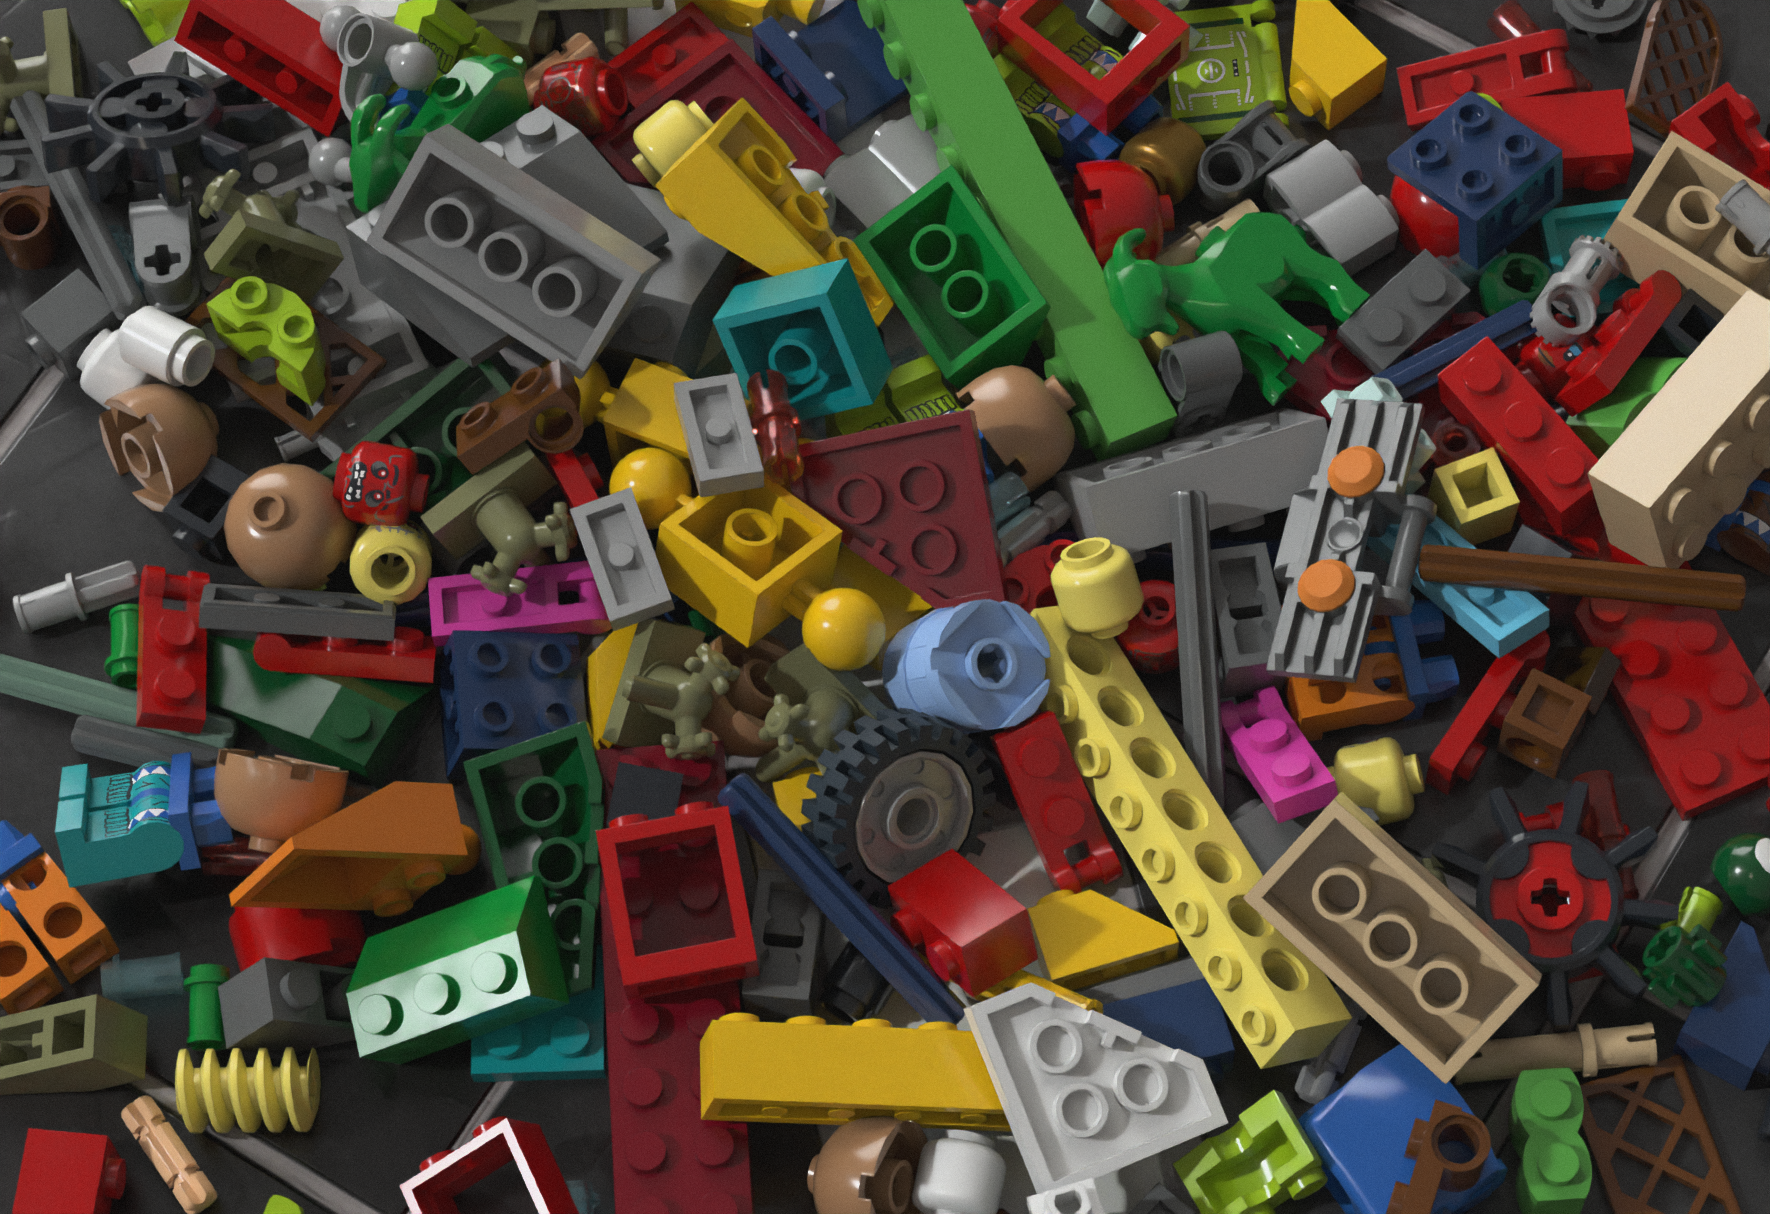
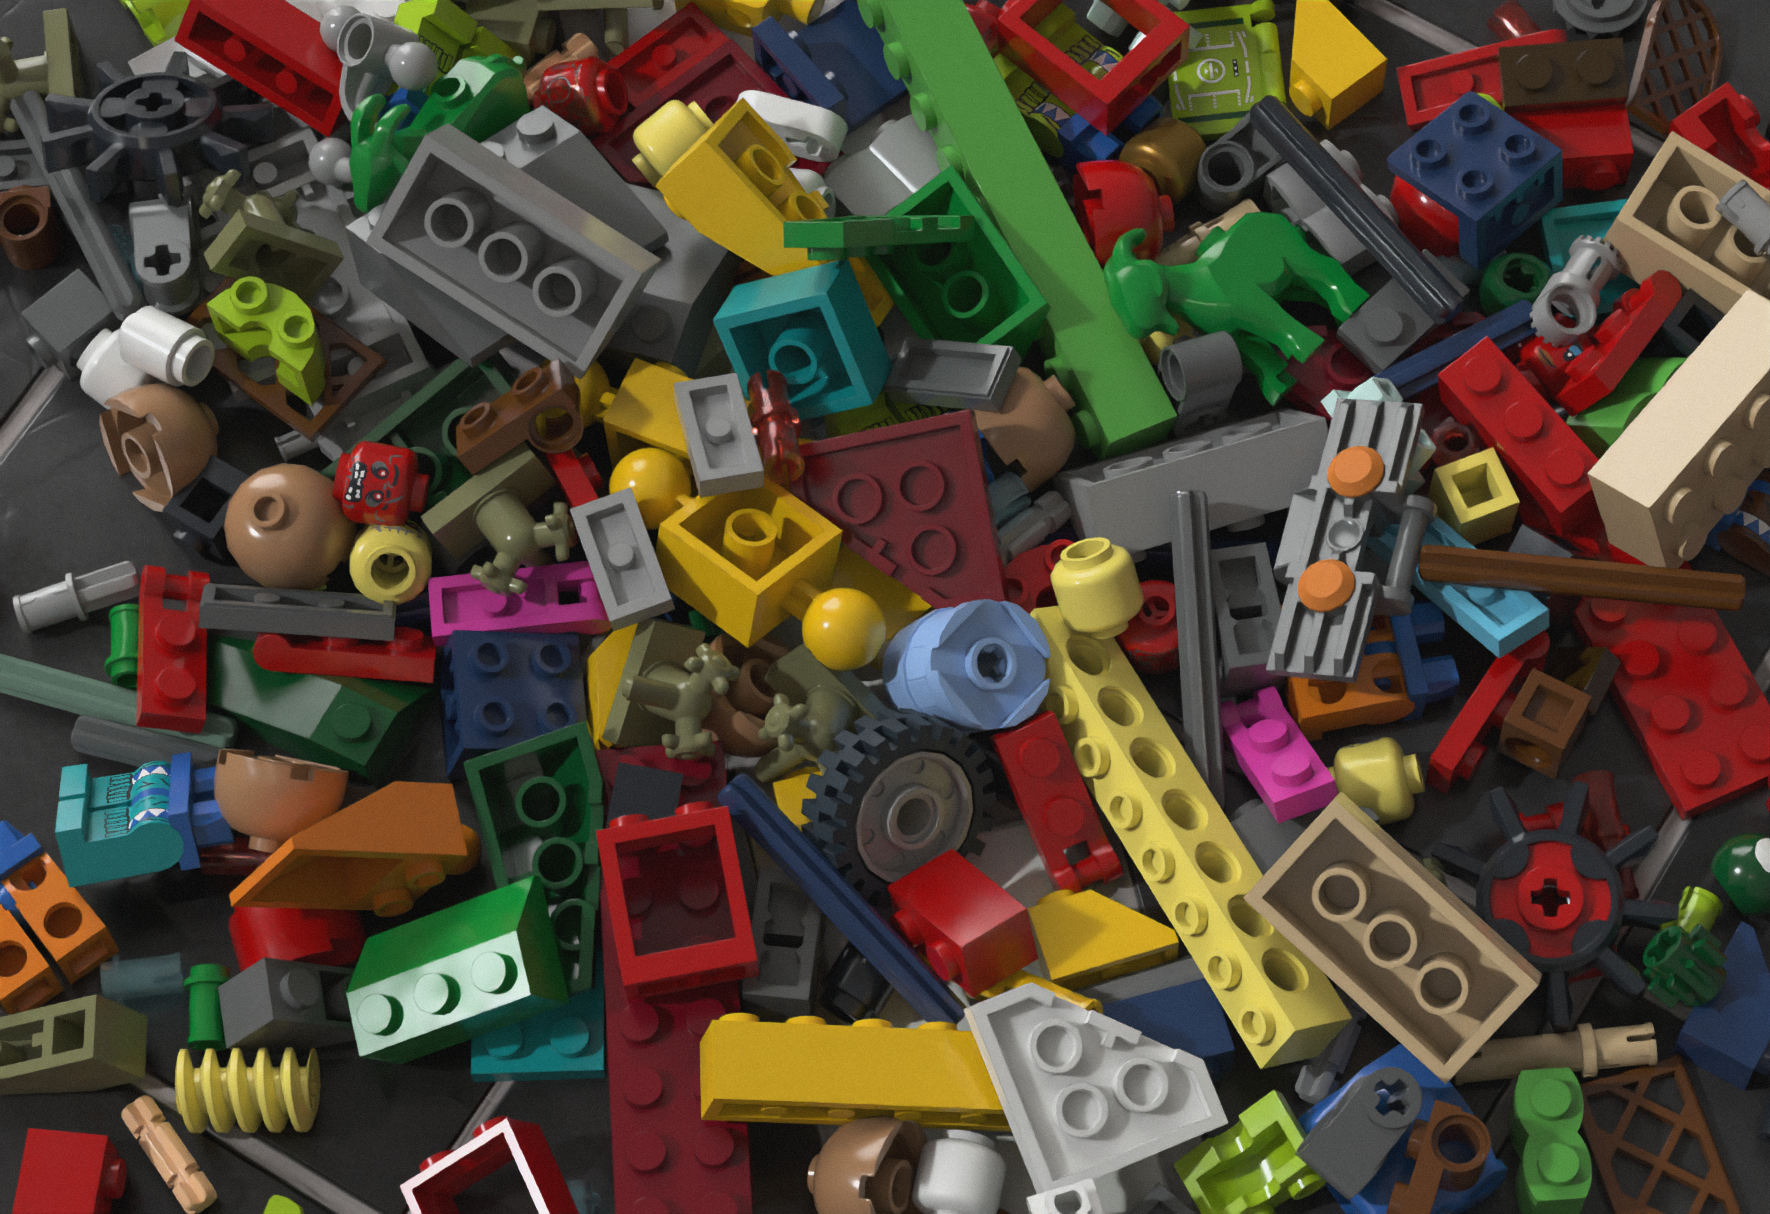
none -> white beam [737,90,848,162]
none -> green wing [784,215,975,260]
none -> dark grey tile [883,337,1022,412]
none -> black axle [1250,95,1464,325]
none -> dark grey piece [1295,1067,1422,1200]
none -> dark brown plate [1497,37,1629,113]

